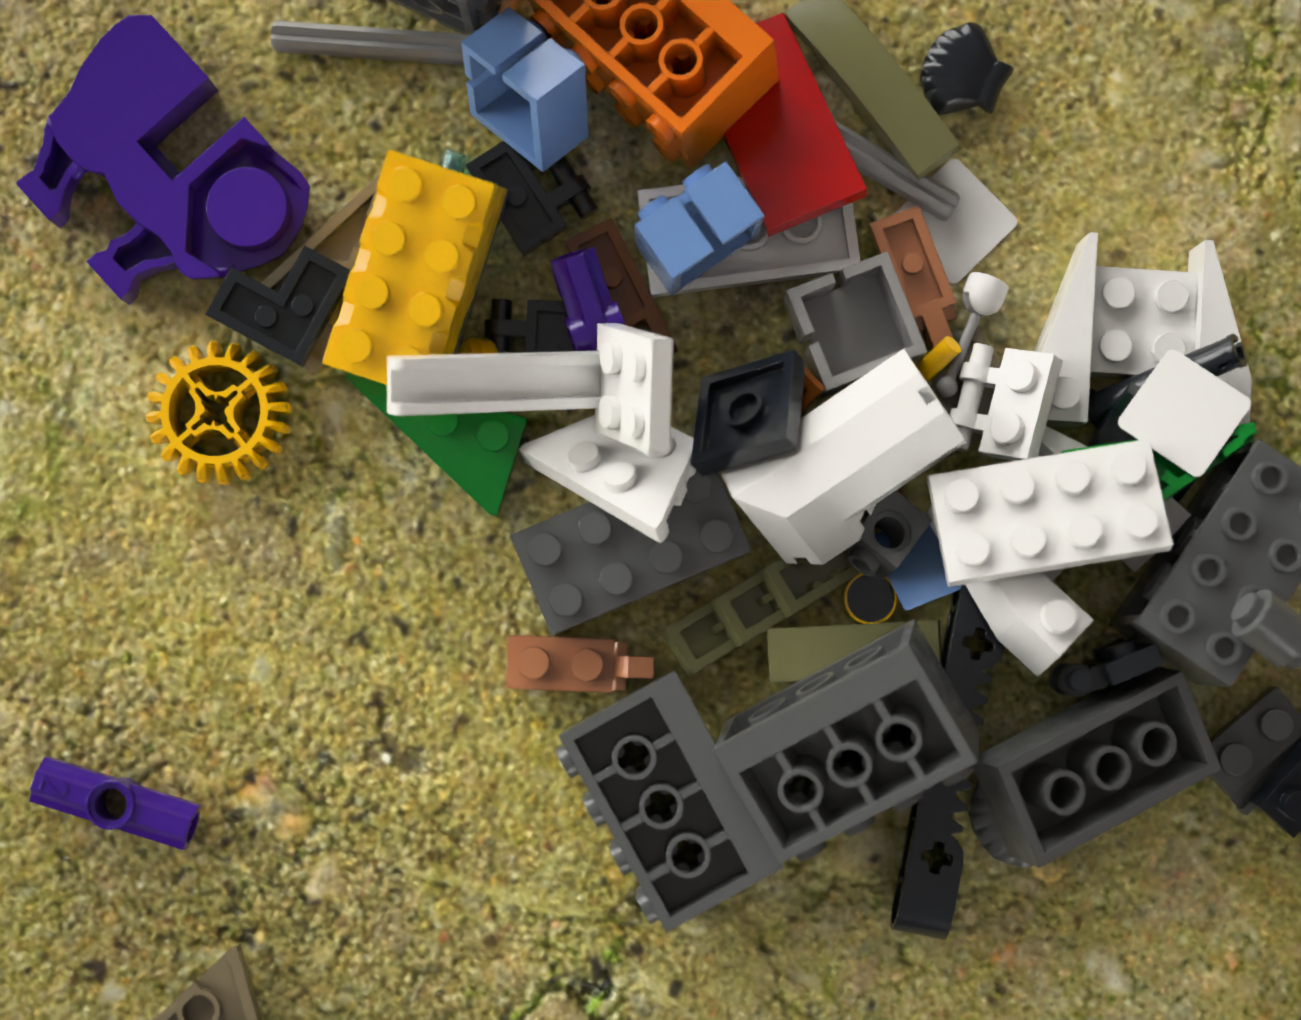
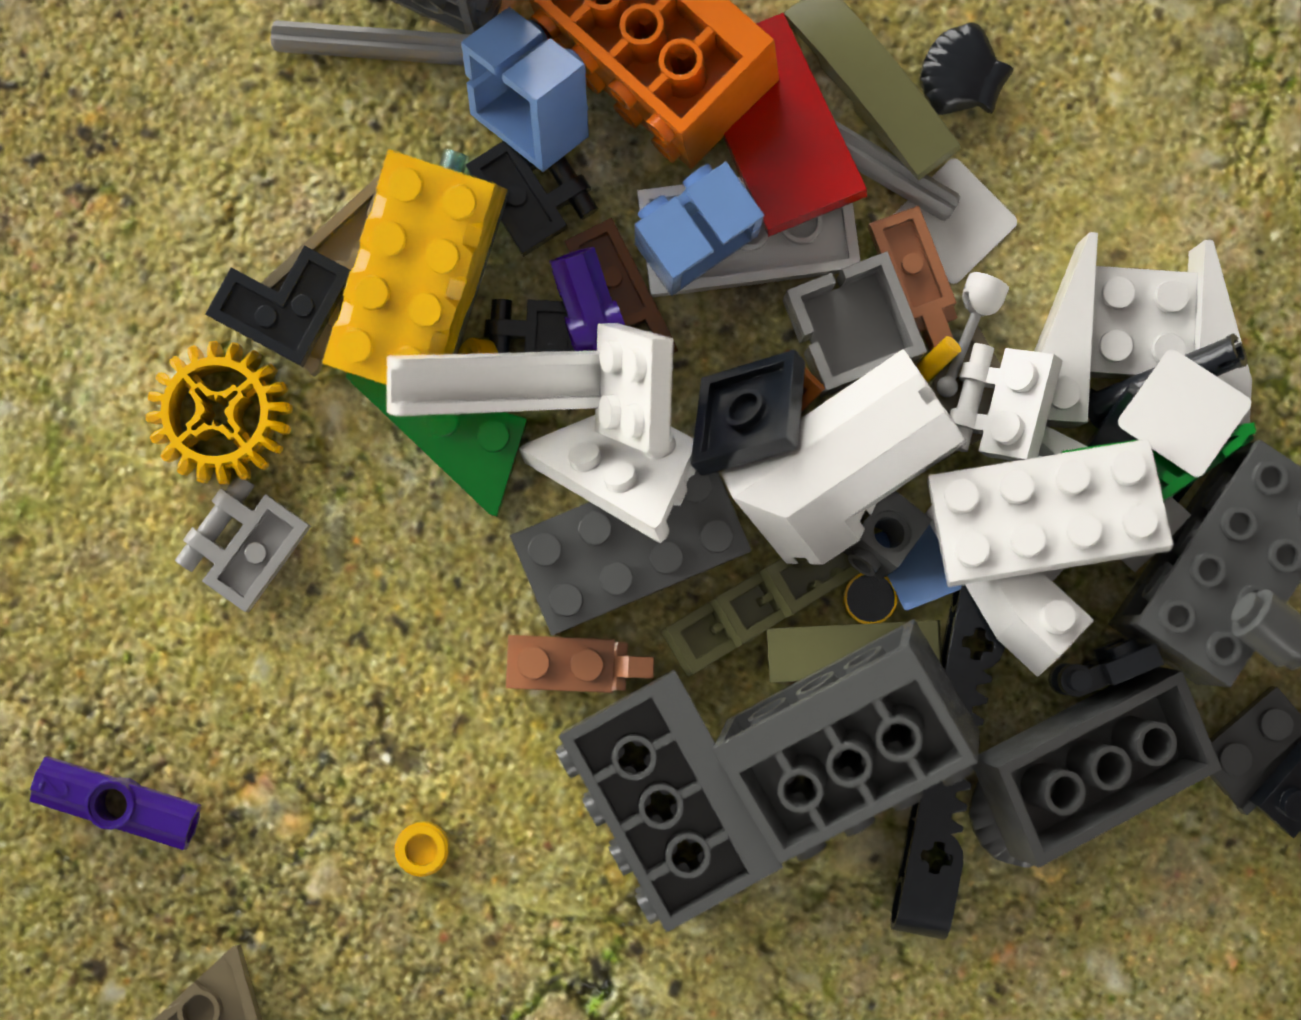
dark purple animal [16,15,310,305] -> none
none -> light grey plate [175,475,311,613]
none -> yellow tile [395,821,450,877]

